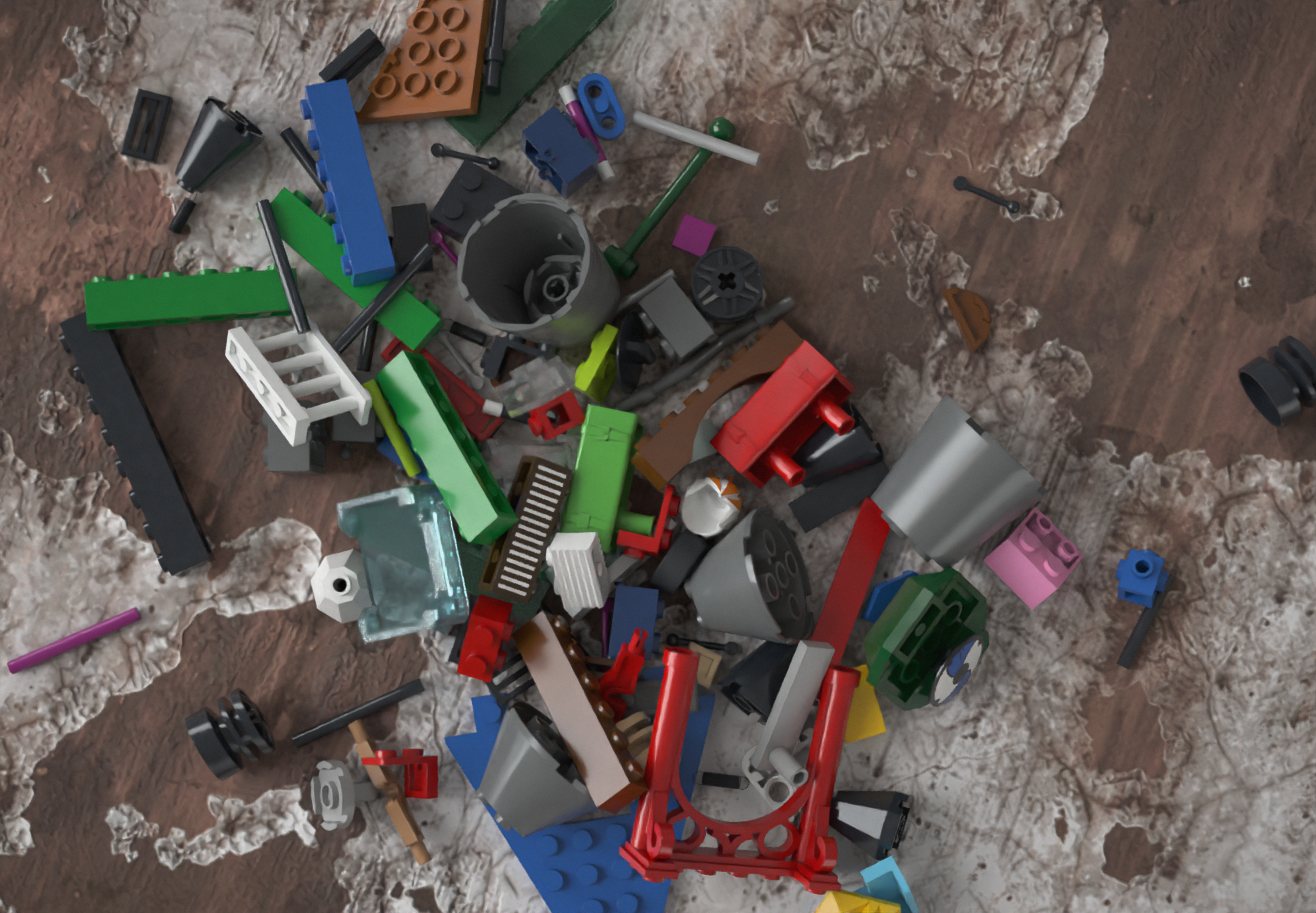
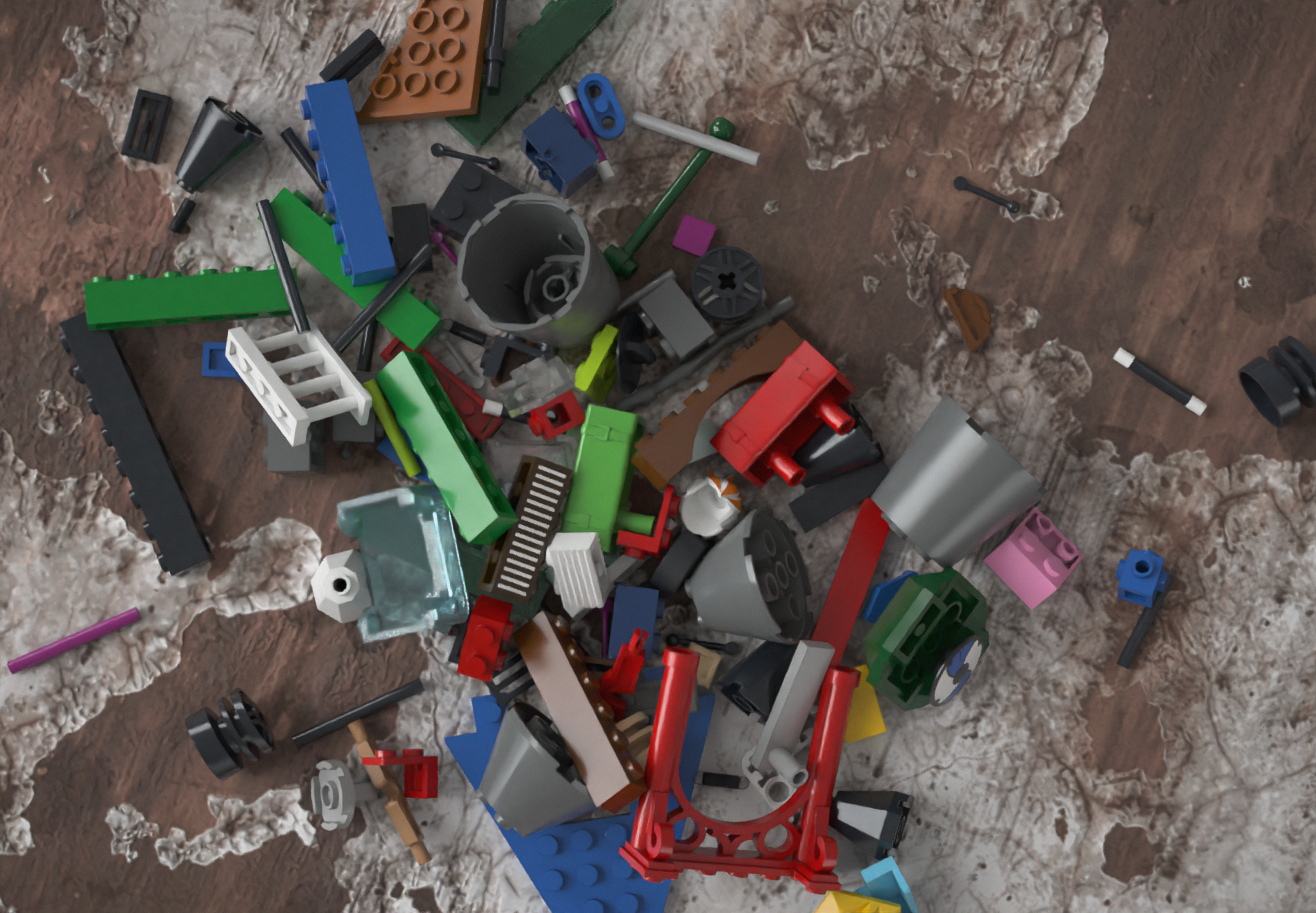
none -> blue tile [202,342,244,382]
none -> black bar [1113,347,1207,416]

